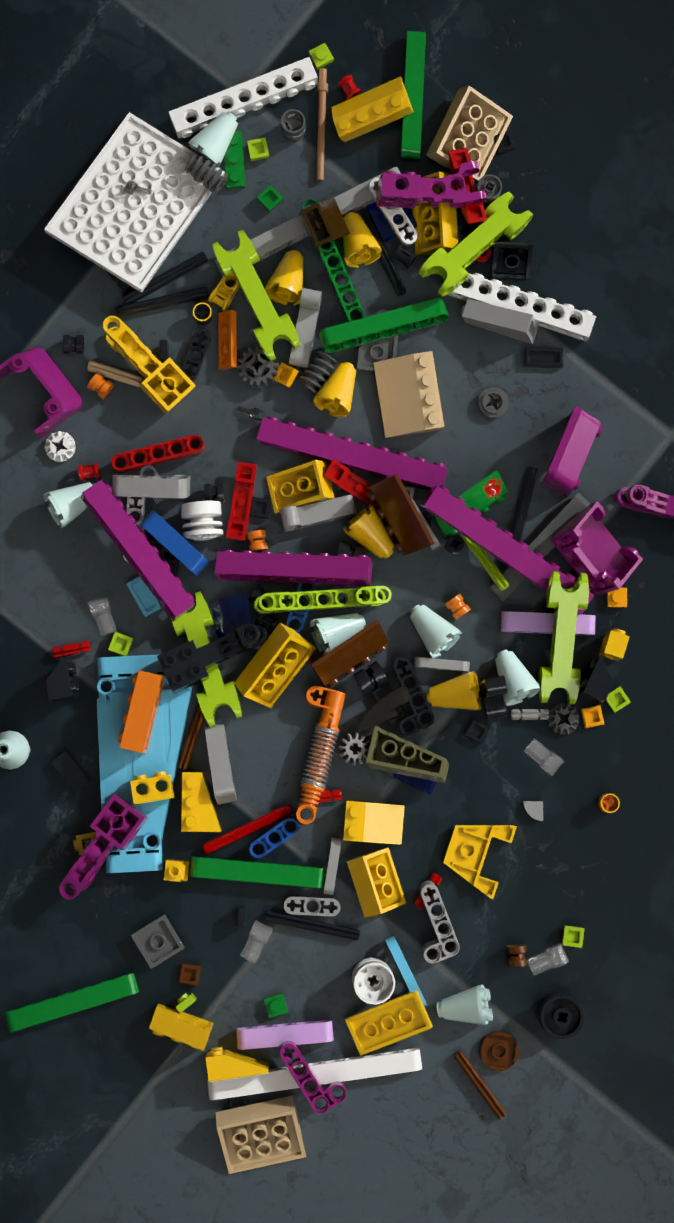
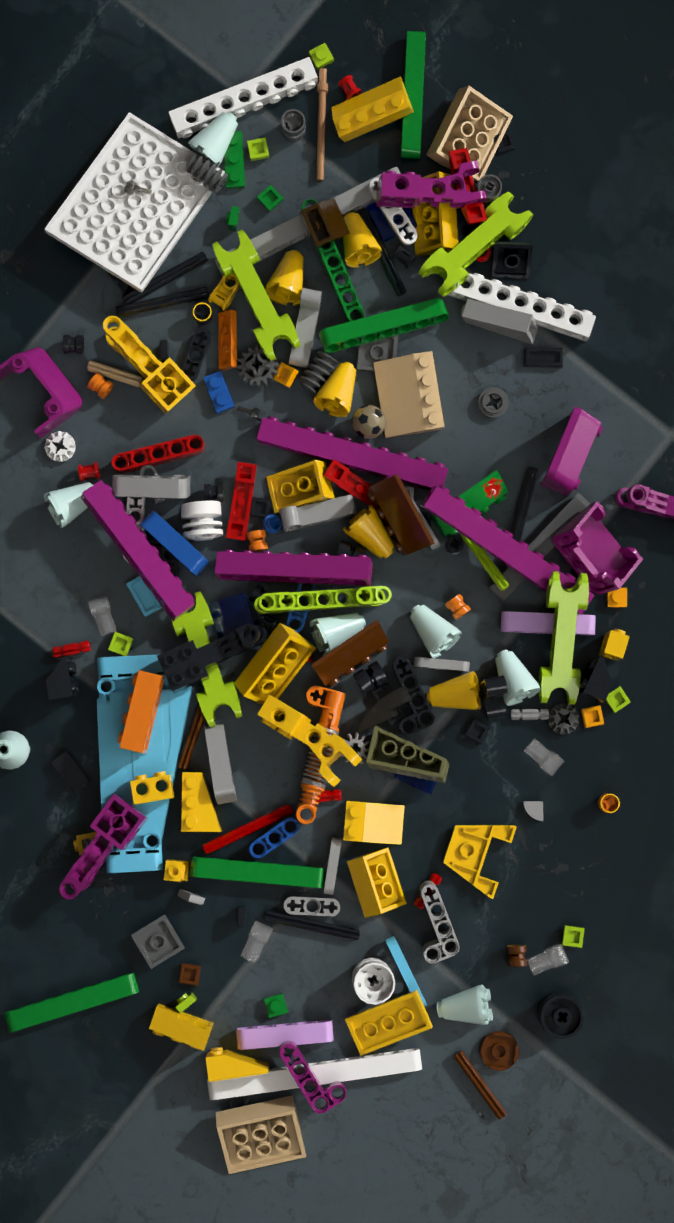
none -> light grey tile [178,889,205,905]
none -> blue plate [203,371,235,414]
none -> green plate [226,206,240,231]
none -> yellow brick [257,694,362,787]
none -> blue plate [263,514,282,534]
none -> dark tan piece [352,405,386,439]

